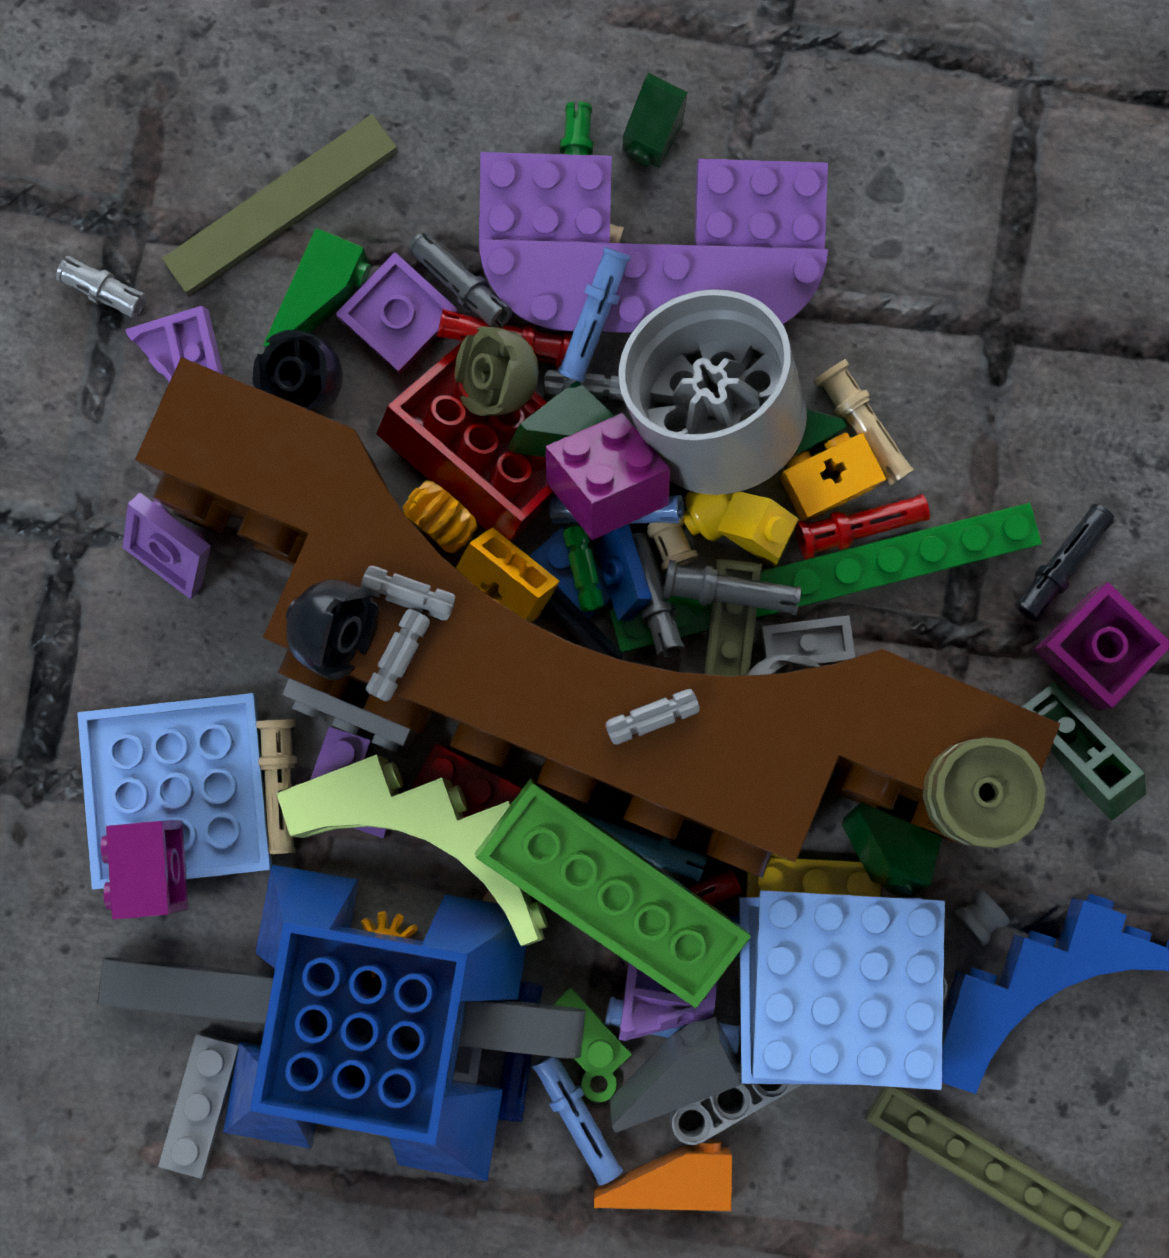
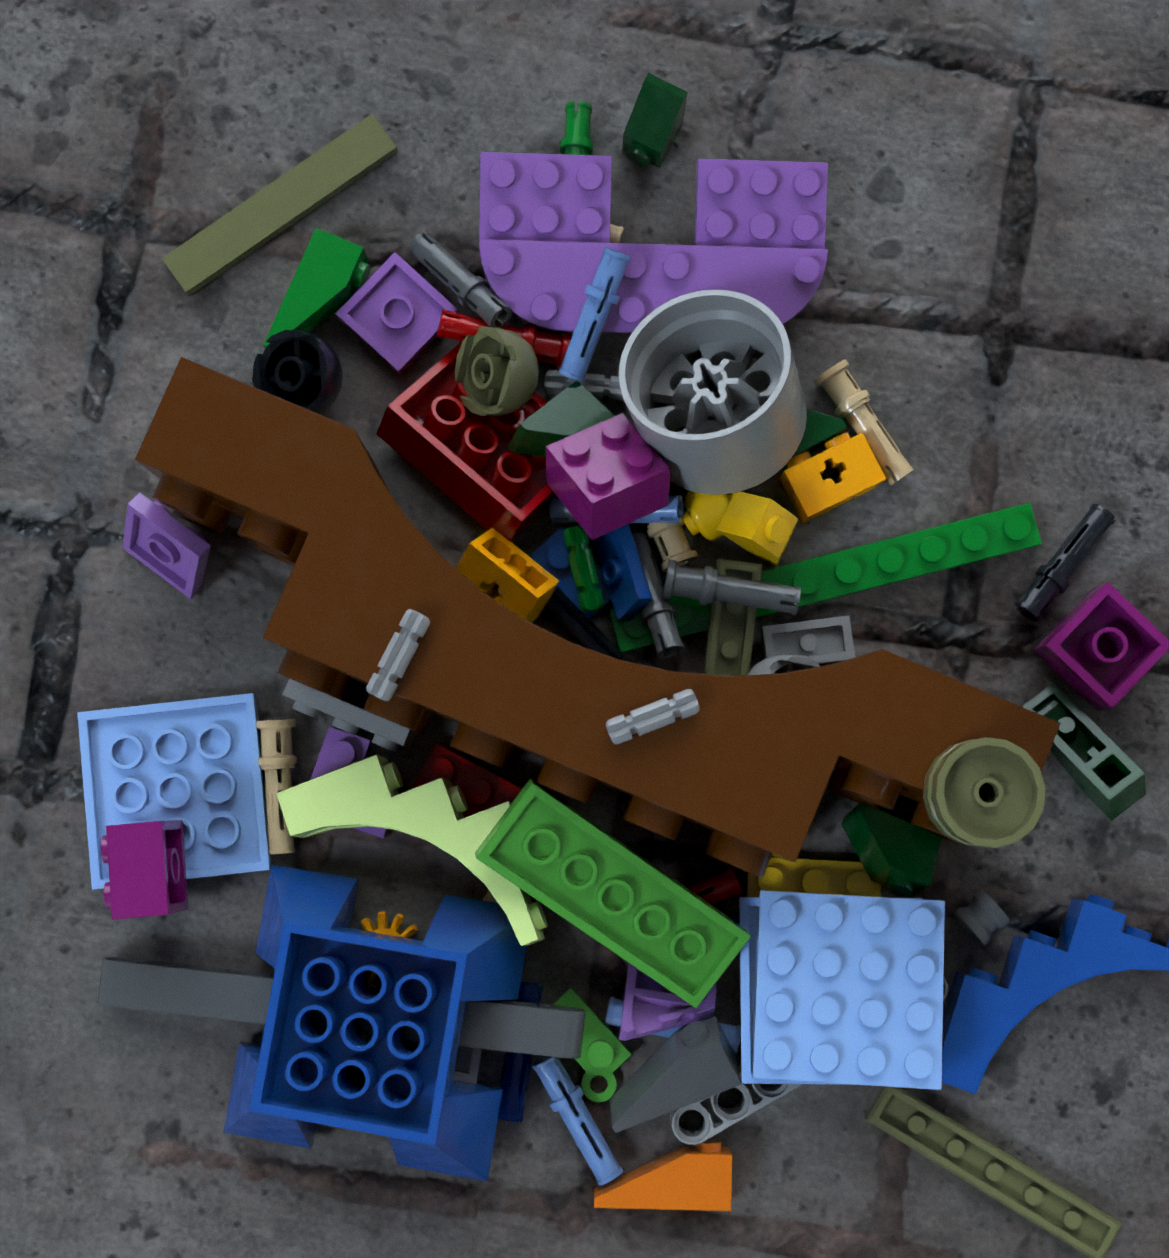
light grey pin [56,256,146,319] -> none
medium lavender wing [126,306,224,382] -> none
light grey plate [158,1032,239,1179] -> none
black cylinder [286,579,379,680] -> none
light grey axle [361,566,455,620] -> none
light orange gear [402,480,477,553] -> none
medium azure pin [581,812,708,882] -> none
red pin [795,494,930,560] -> none

